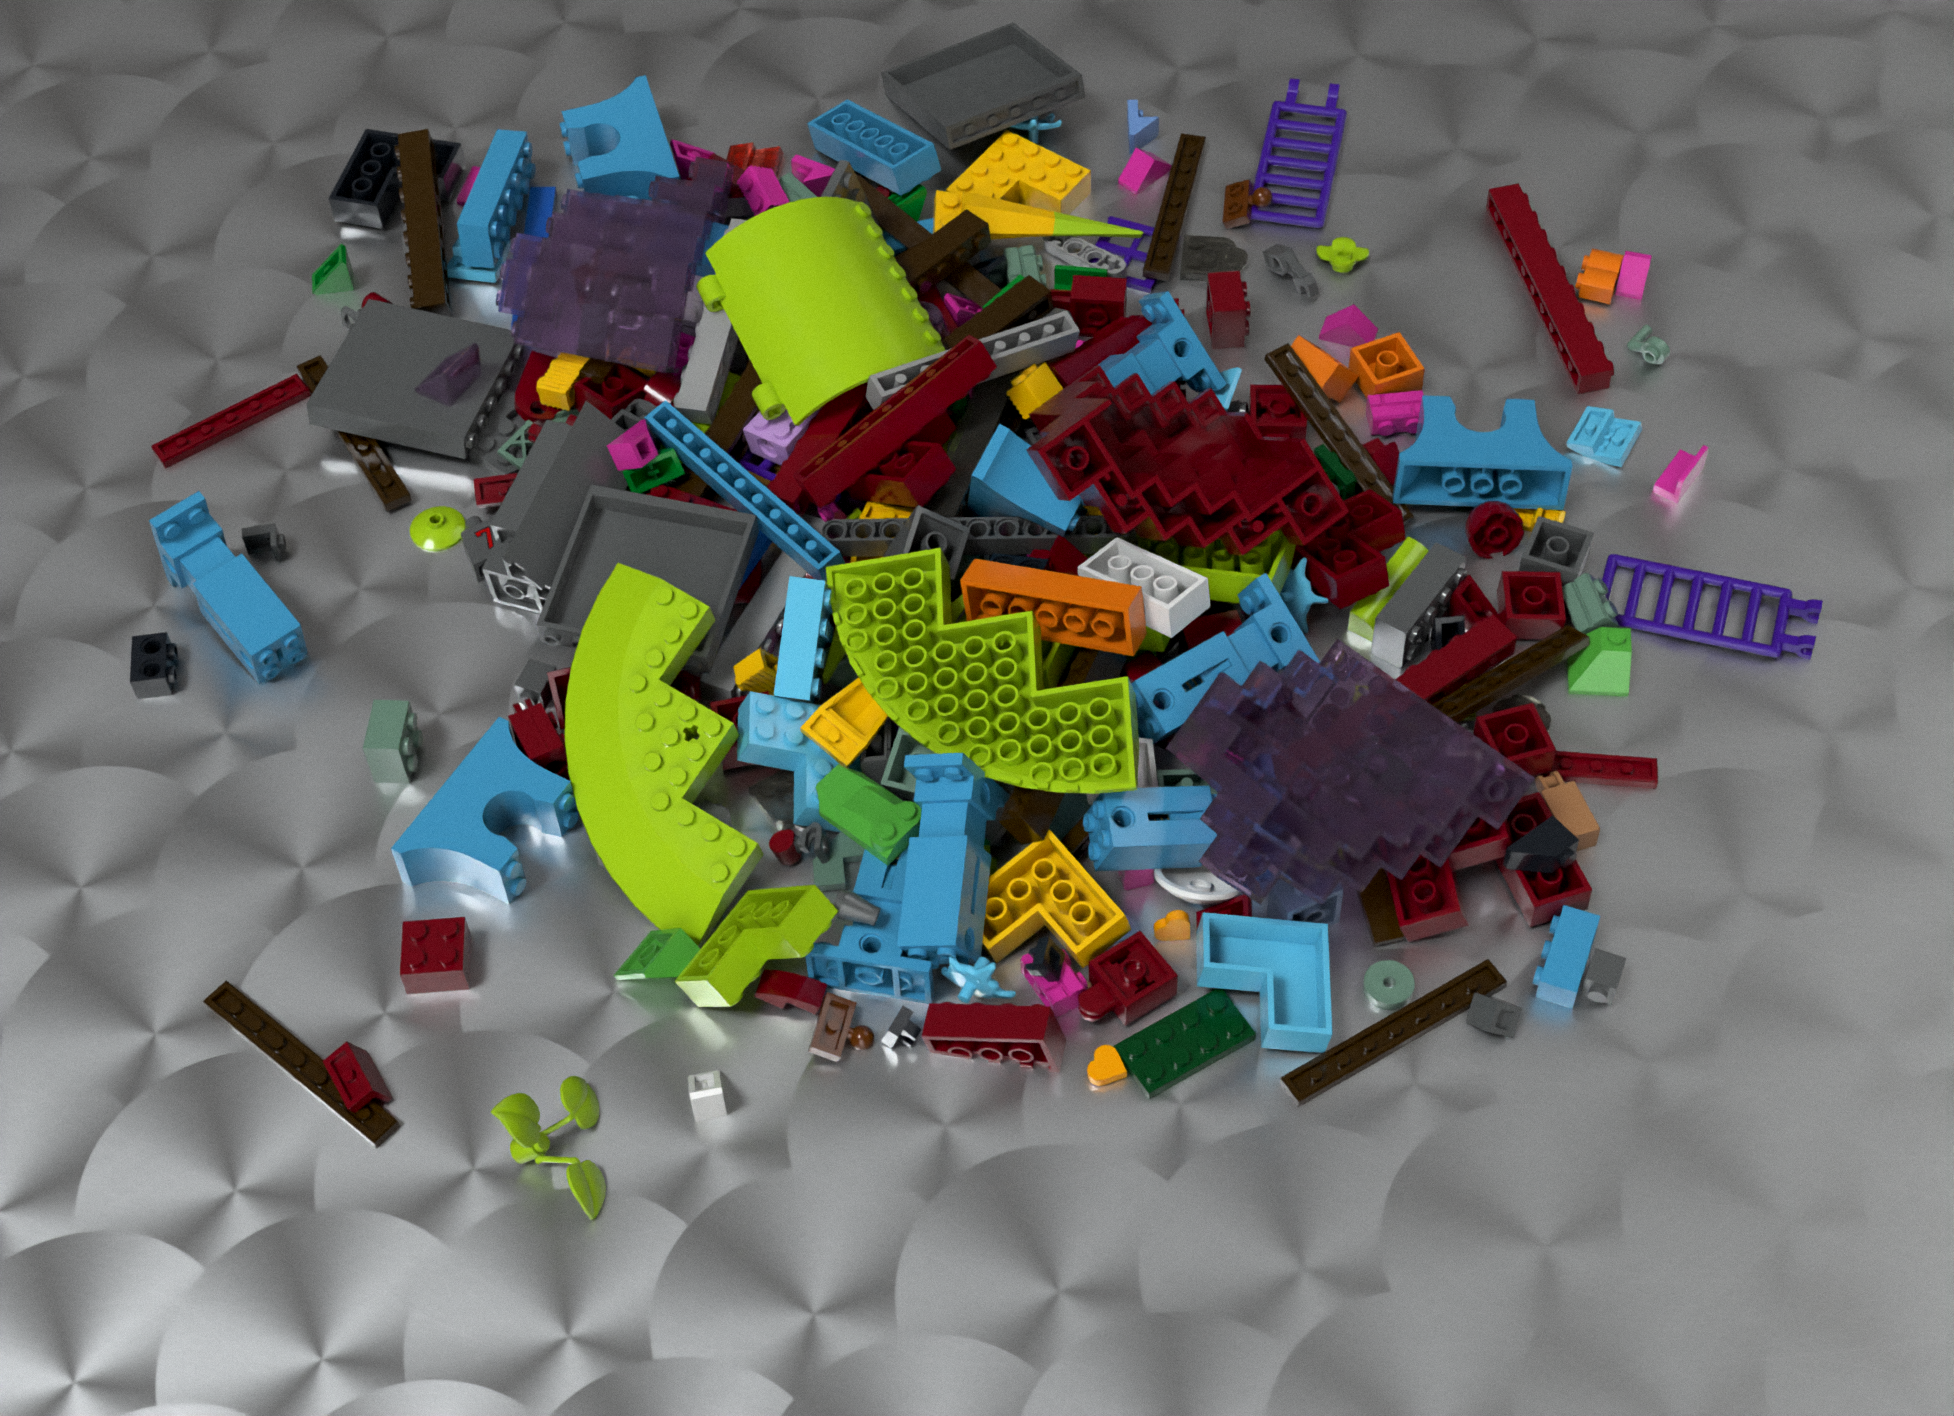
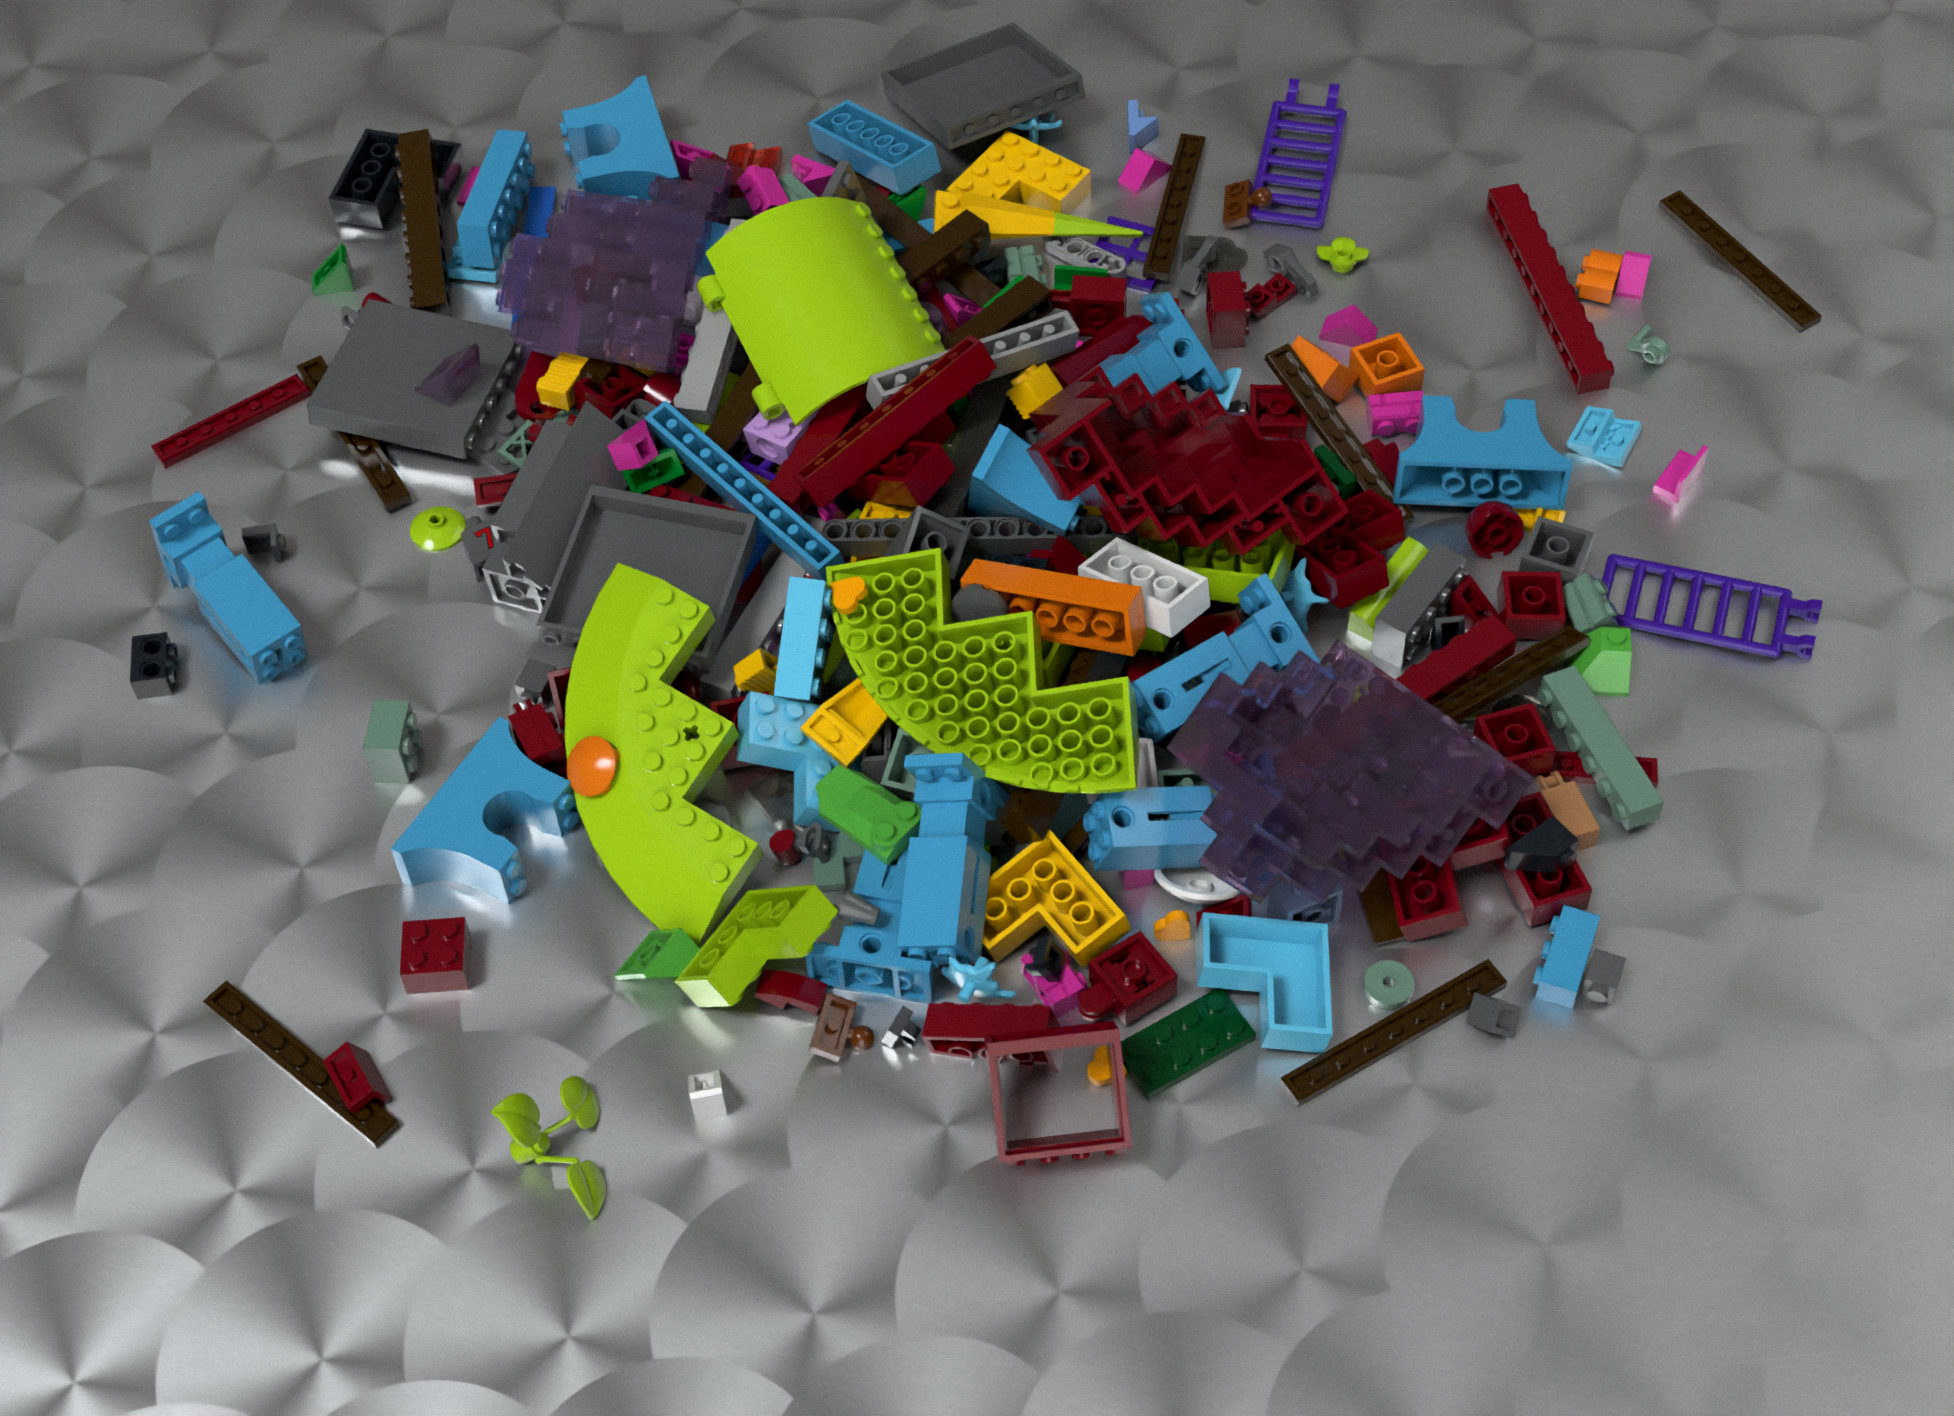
none -> orange dish [567,736,620,797]
none -> light orange tile [831,576,868,614]
none -> dark grey tile [951,584,1010,623]
none -> dark red window [984,1021,1132,1166]
none -> dark grey piece [1175,235,1223,296]
none -> dark red slope [1244,272,1298,317]
none -> sand green brick [1538,665,1664,830]
none -> dark brown tile [1658,190,1822,333]

